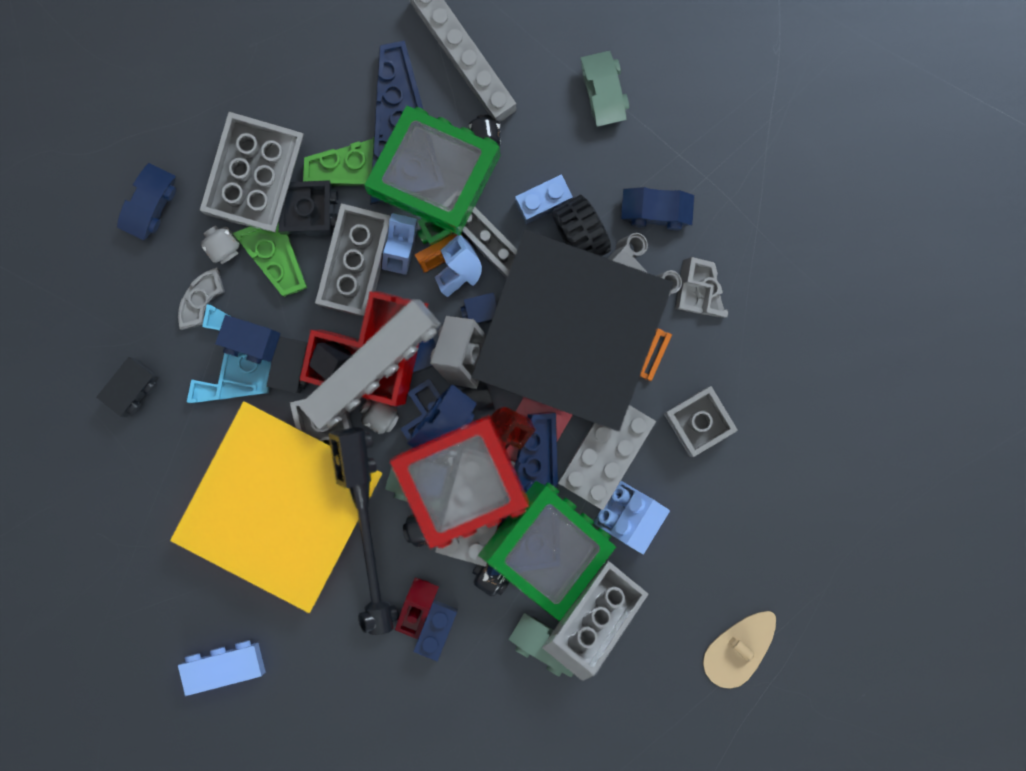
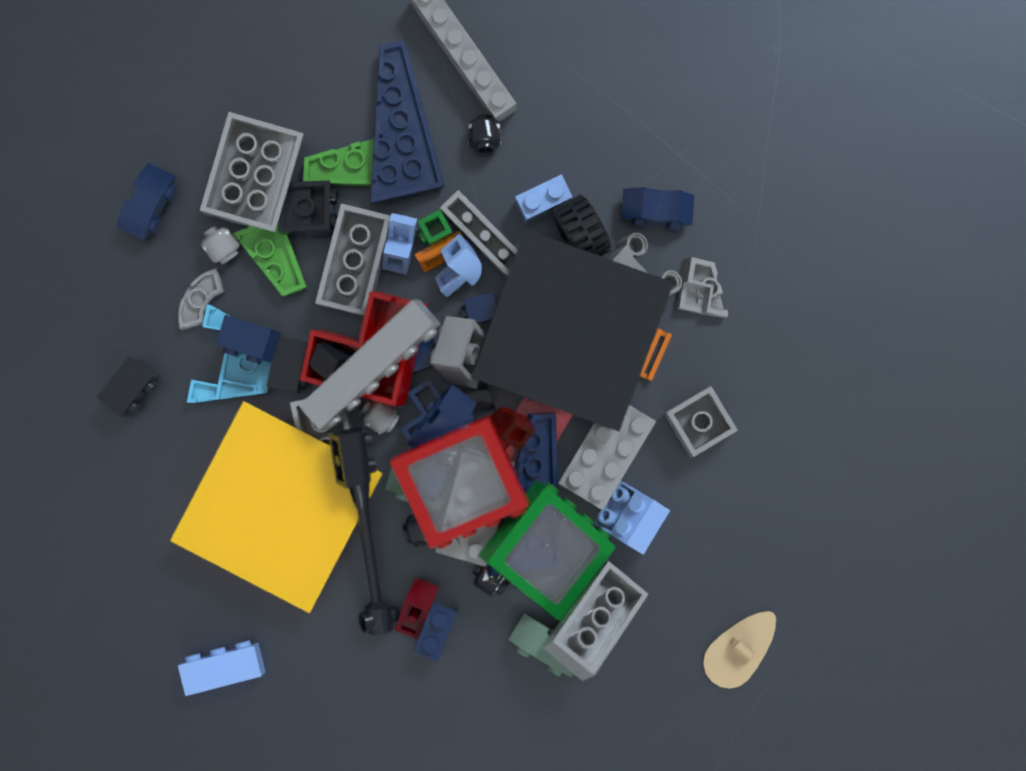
piece [364,105,501,236] -> none
sand green brick [580,51,629,126] -> none

